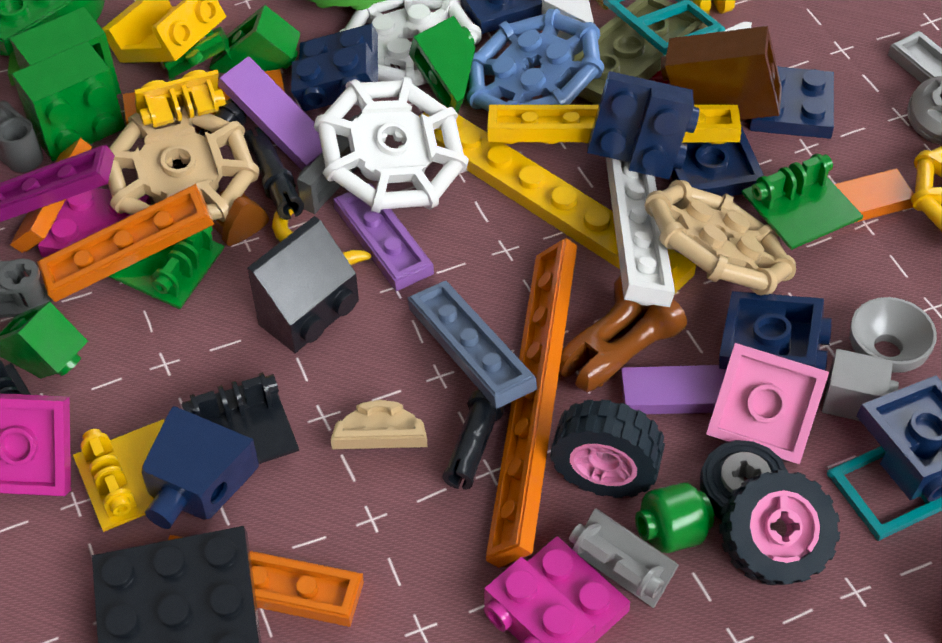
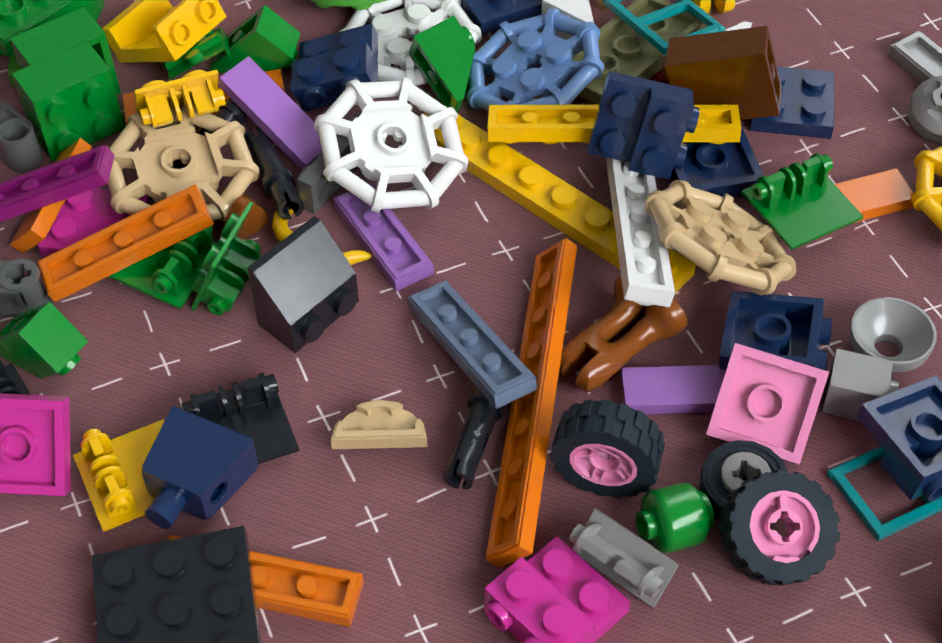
none -> green hinge [191,201,261,316]

